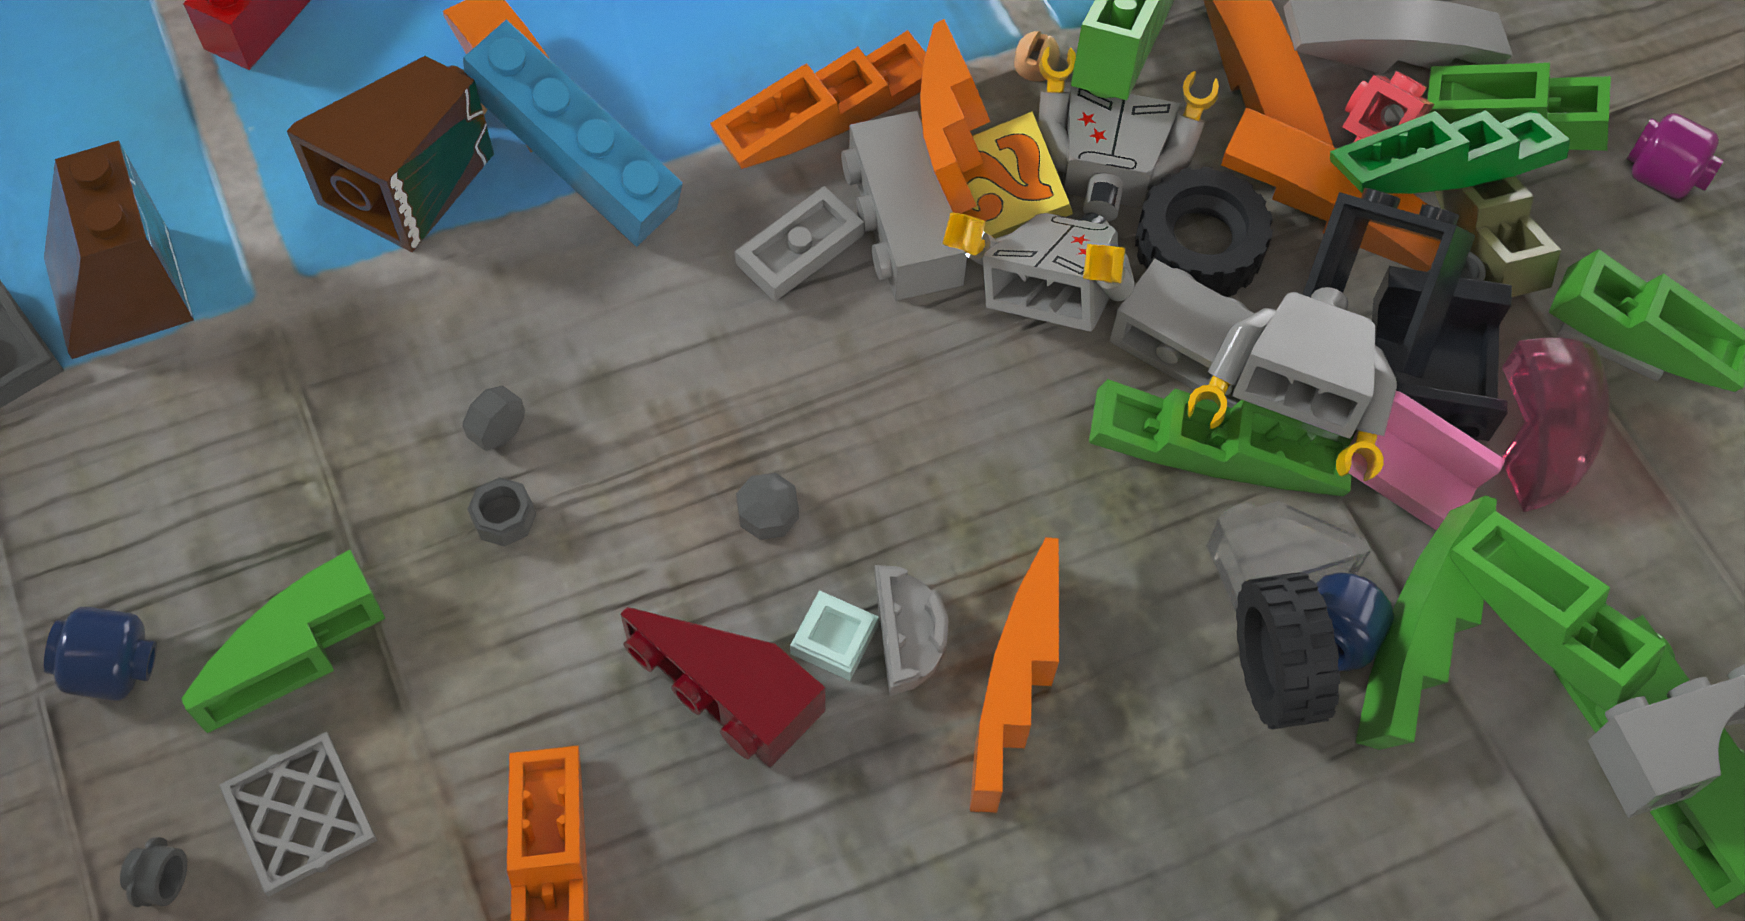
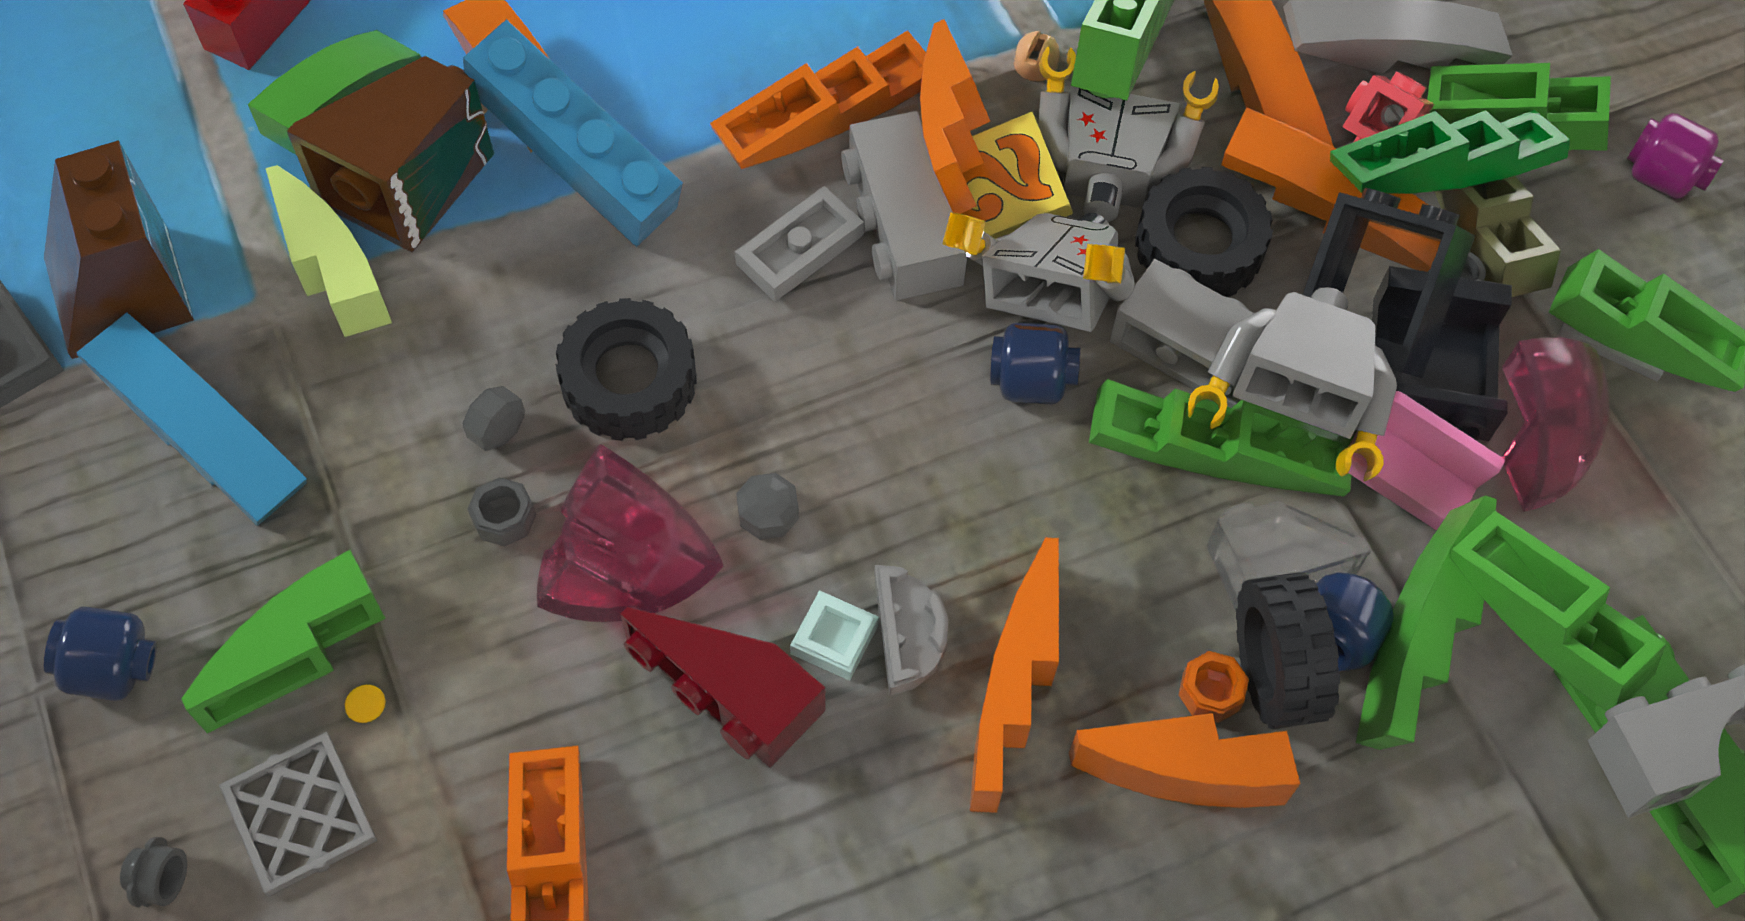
none -> dark azure slope [76,313,307,526]
none -> bright green slope [247,30,421,155]
none -> yellowish green slope [265,165,392,337]
none -> yellow sticker [345,685,386,723]
none -> clear pink brick [536,444,724,622]
none -> black tyre [555,298,697,441]
none -> dark blue head [990,323,1081,404]
none -> orange slope [1069,713,1300,808]
none -> orange tile [1179,651,1249,723]

